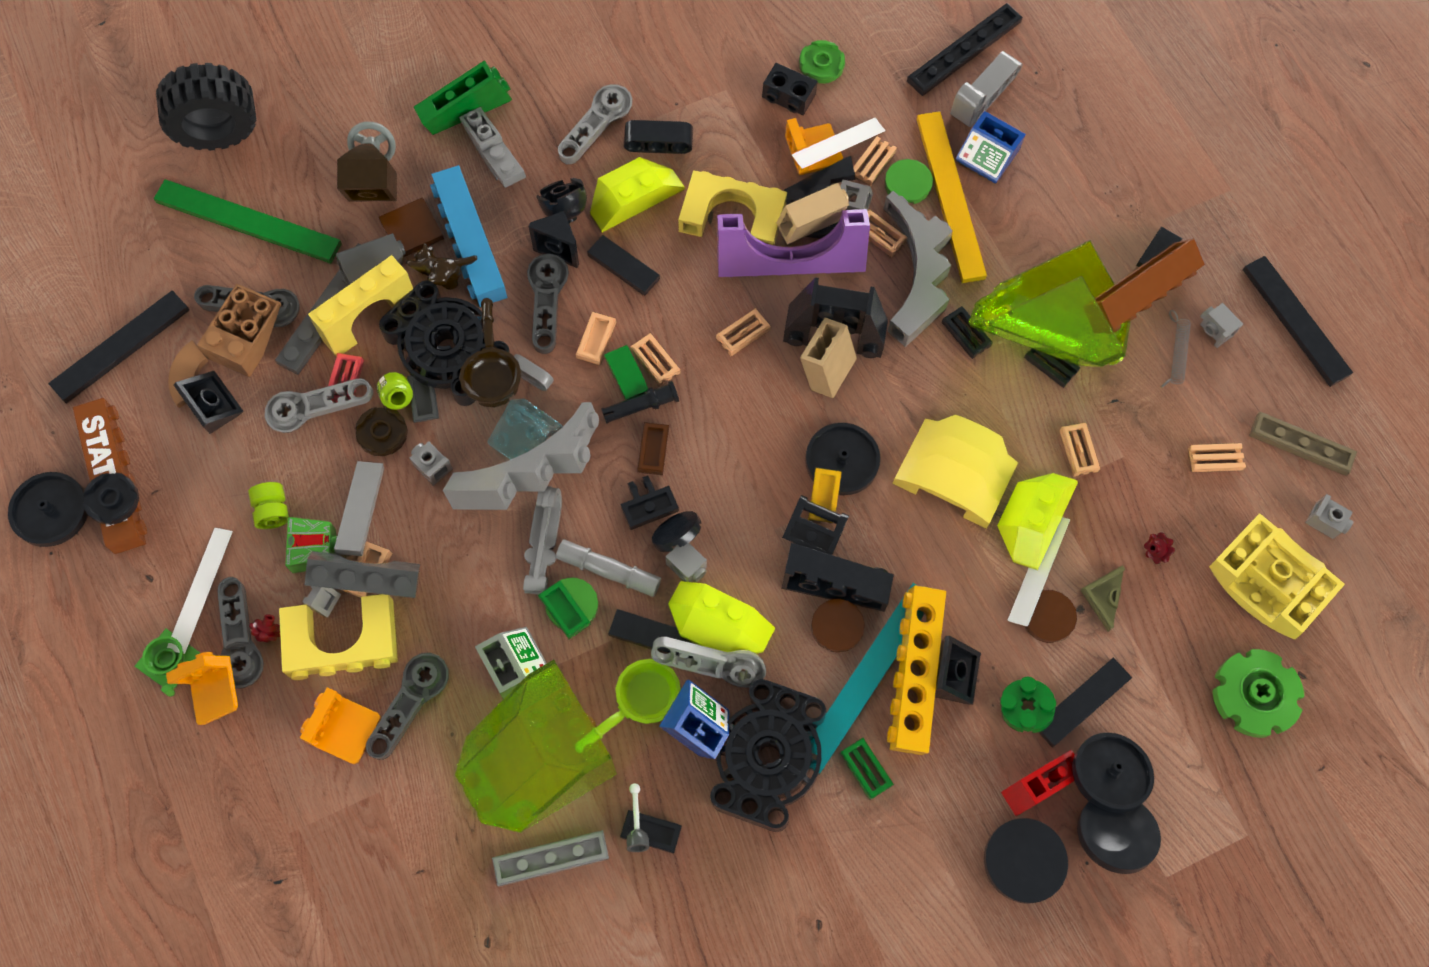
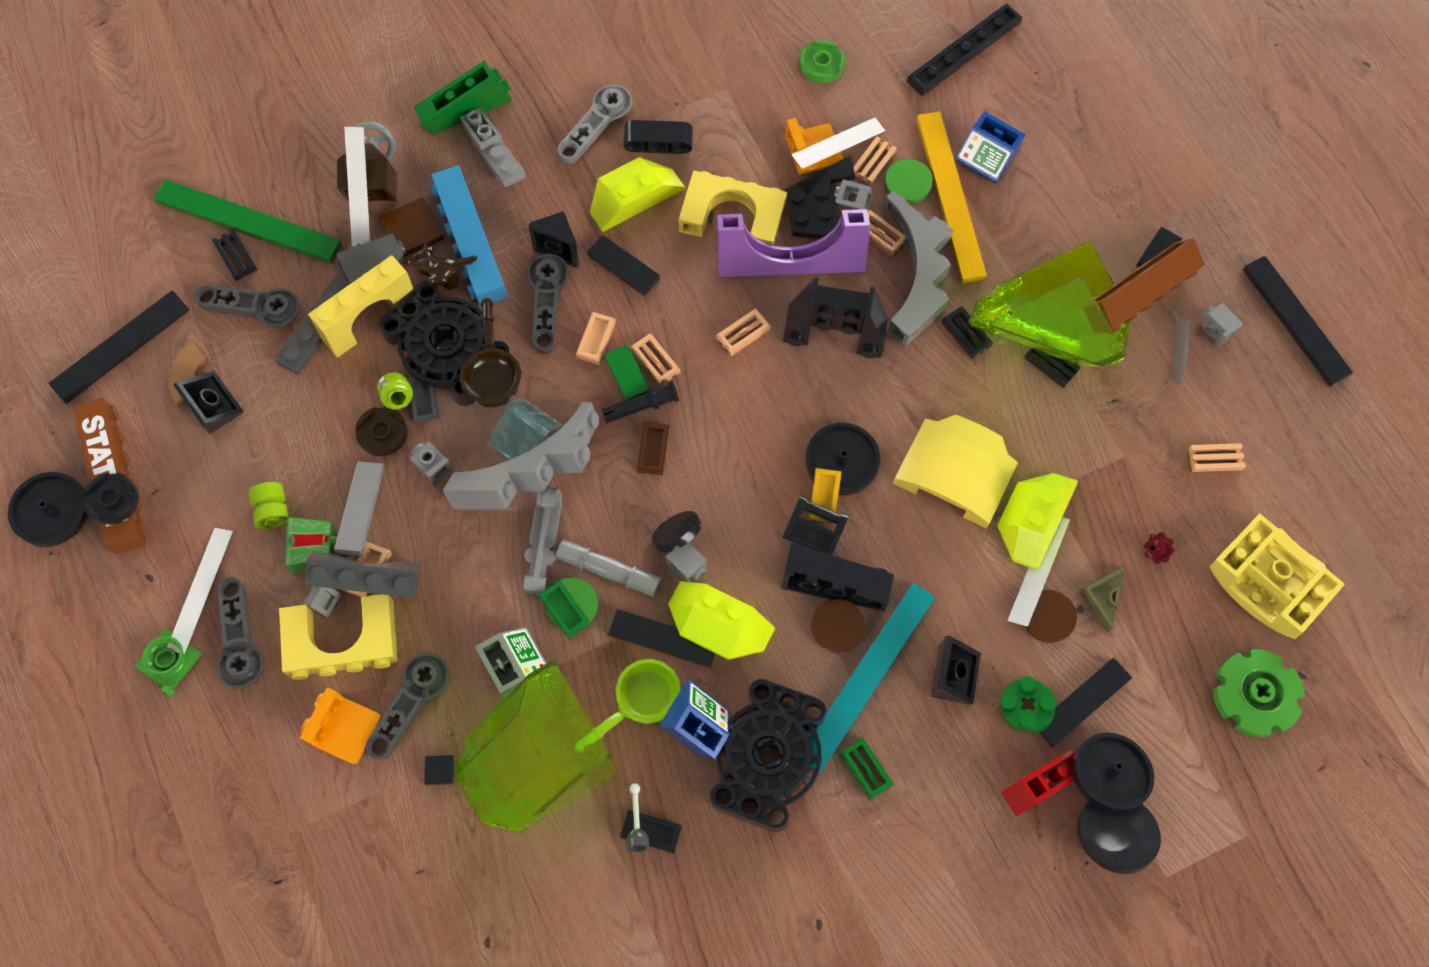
black tyre [156,63,257,151] -> none
light orange bracket [166,652,238,725] -> none
medium nougat slope [197,283,281,377] -> none
dark red plant [249,614,281,643] -> none
light grey beam [265,378,373,433] -> none
coral tile [328,353,364,403] -> none
light grey tile [492,830,609,887] -> none
light grey beam [514,354,554,391] -> none
black cylinder [536,178,587,223] -> none
black hinge [621,475,679,530] -> none
light grey beam [651,637,766,688] -> none
black brick [762,63,818,116] -> none
tan brick [776,183,849,244] -> none
tan brick [800,318,857,398] -> none
yellow brick [887,585,946,755] -> none
light grey beam [950,51,1023,127] -> none
black piece [984,818,1068,904] -> none
light nougat tile [1060,423,1100,477] -> none
dark tan tile [1249,412,1357,476] -> none
light grey brick [1305,494,1354,539] -> none
none -> black tile [212,229,258,281]
none -> white sticker [344,126,370,246]
none -> black tile [424,755,454,785]

